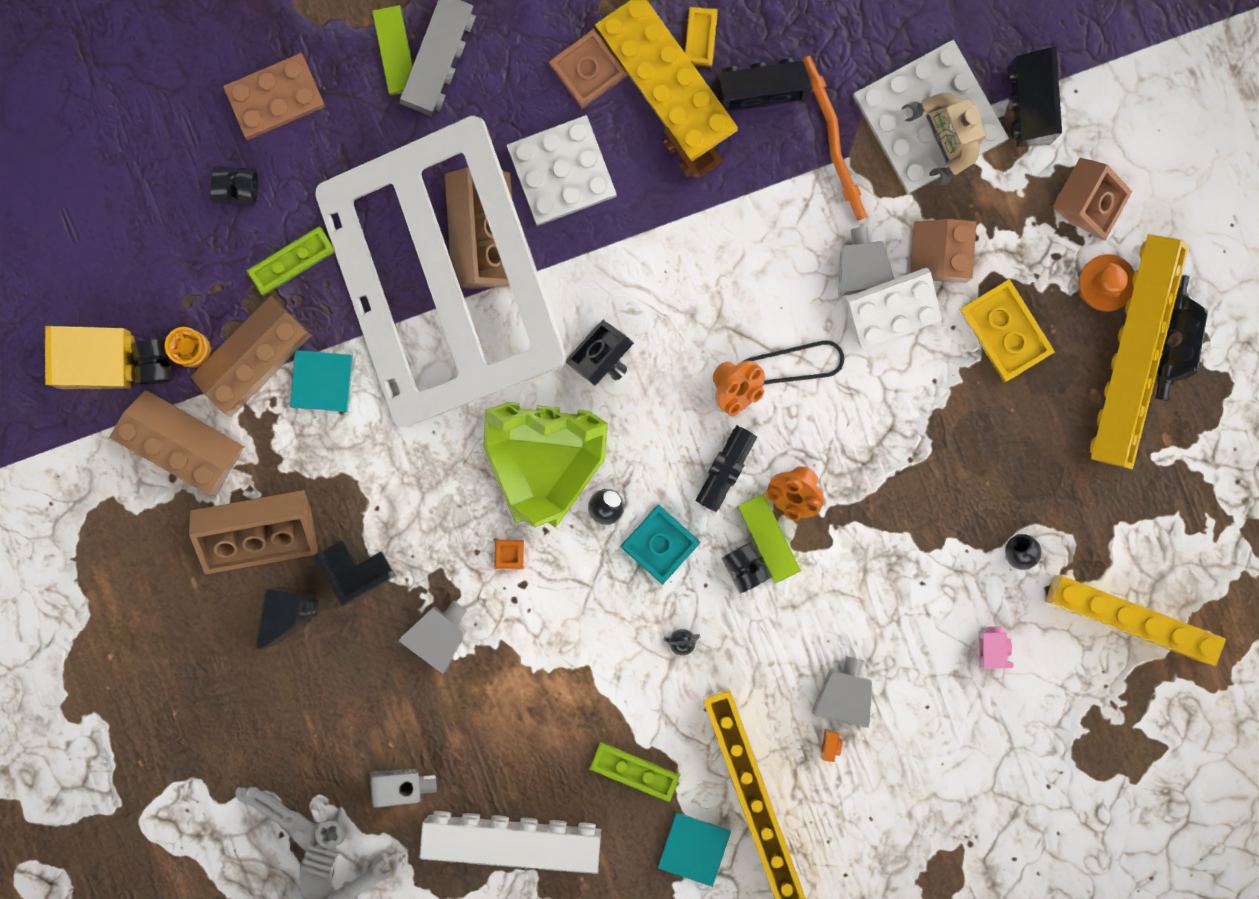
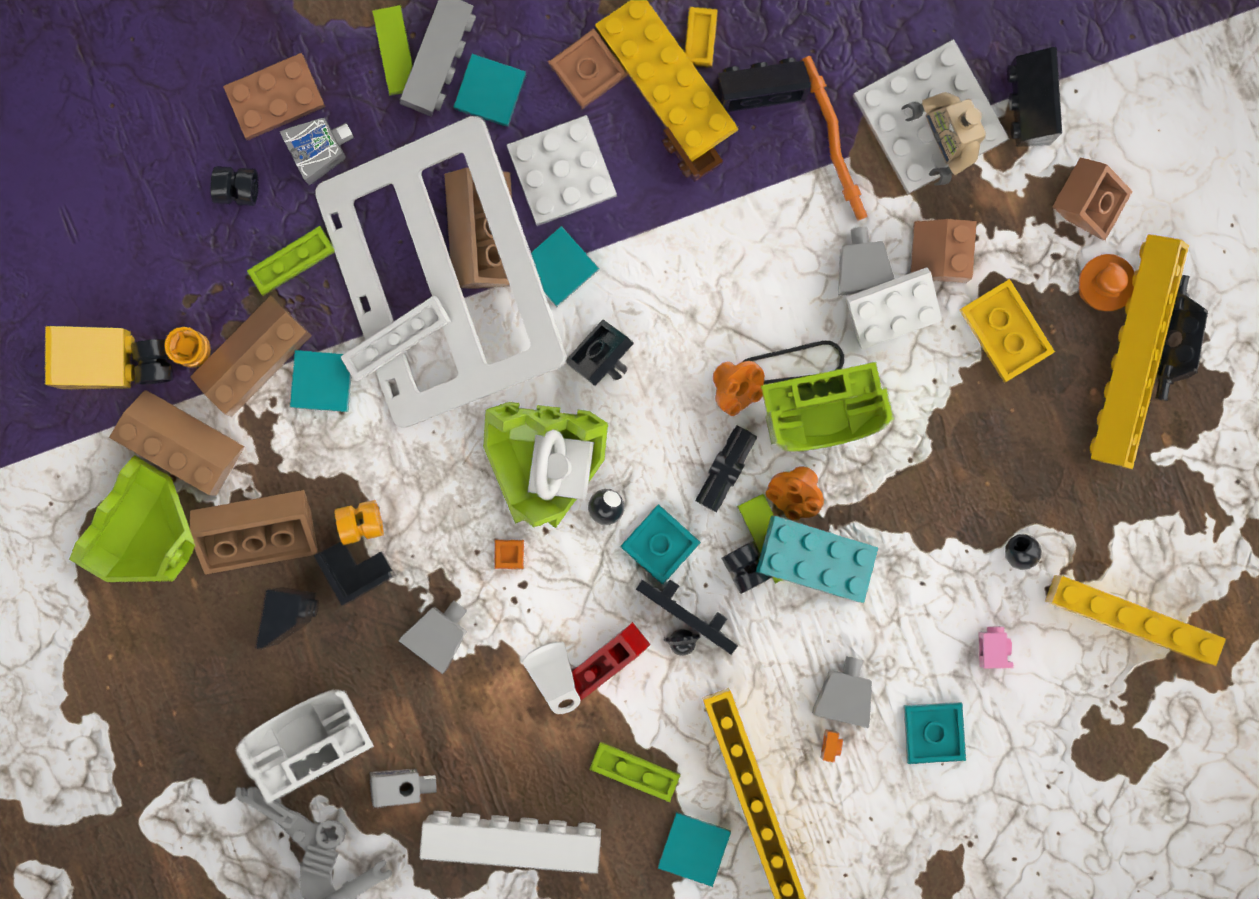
none -> lime panel [69,455,195,582]
none -> white piece [236,690,374,804]
none -> torso [280,118,354,185]
none -> light orange wheel [335,500,384,545]
none -> white plate [341,296,451,381]
none -> teal tile [454,54,526,127]
none -> white piece [522,642,580,714]
none -> white tile [528,430,594,500]
none -> teal tile [531,226,599,307]
none -> red slope [572,622,651,701]
none -> black hinge [636,579,738,655]
none -> teal plate [756,516,879,603]
none -> lime piece [761,362,894,452]
none -> teal tile [903,702,966,764]

